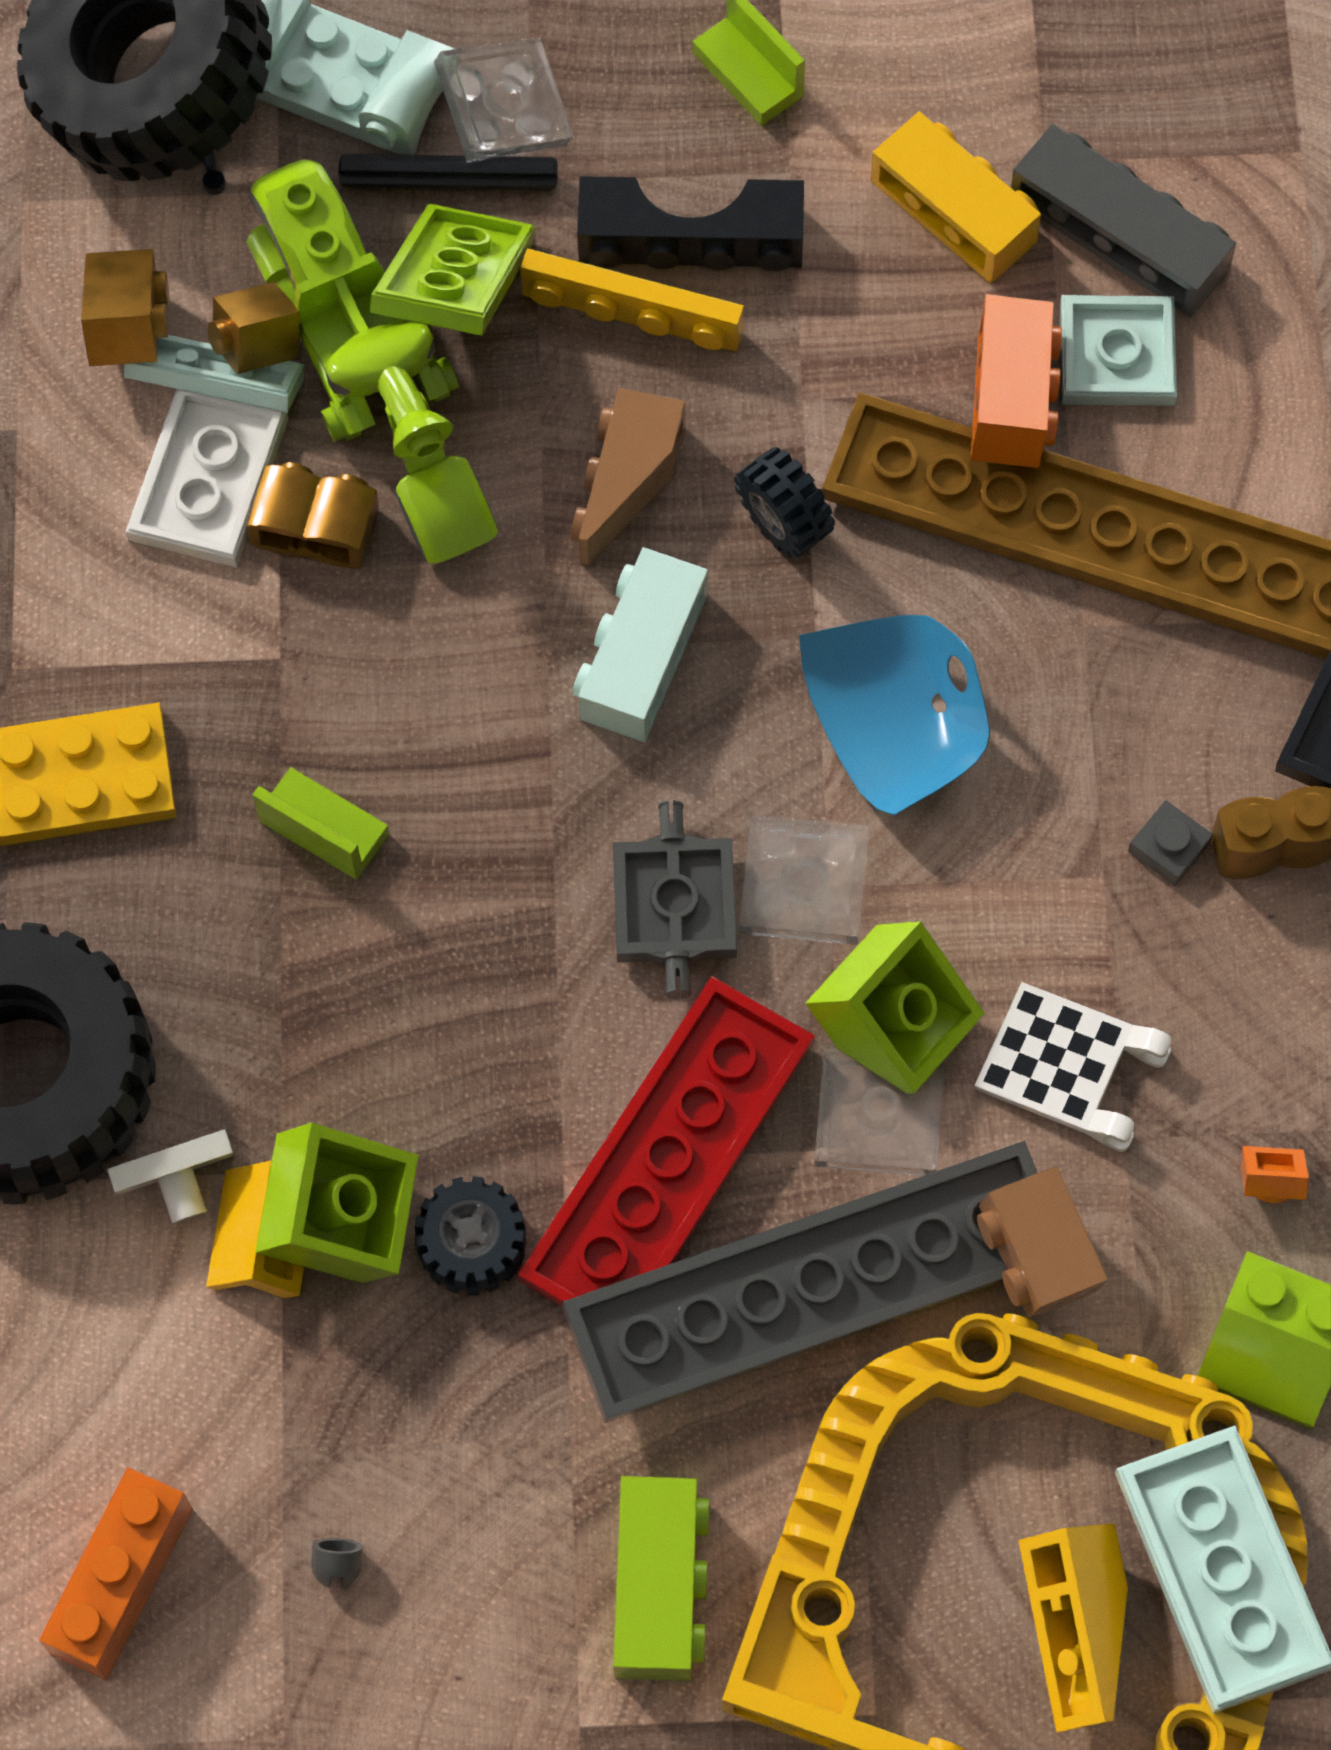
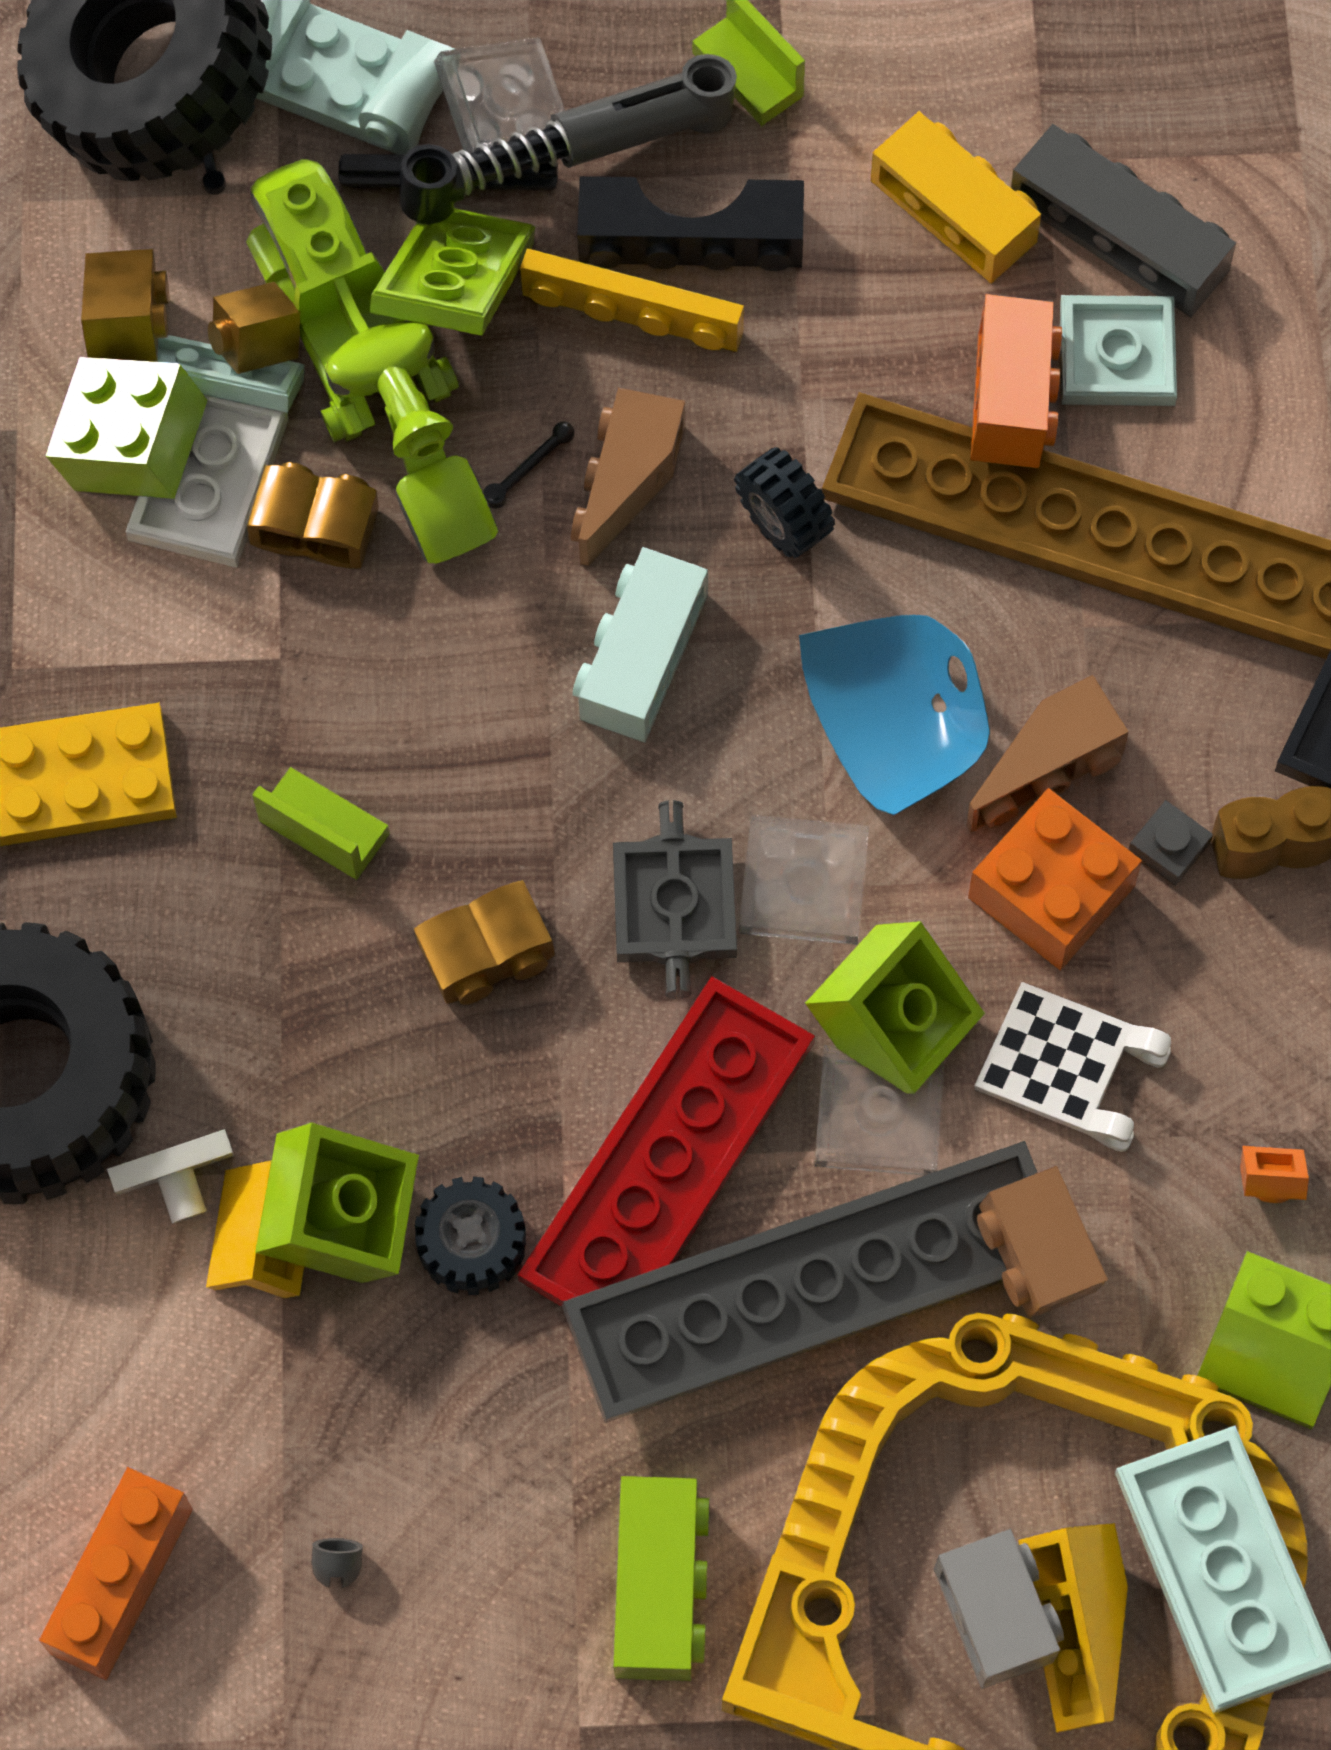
none -> lime brick [46,357,208,499]
none -> piece [400,54,737,224]
none -> pearl gold brick [414,880,555,1005]
none -> black hinge [483,421,575,509]
none -> light grey brick [934,1529,1064,1690]
none -> medium nougat slope [966,675,1129,833]
none -> orange brick [968,788,1142,971]

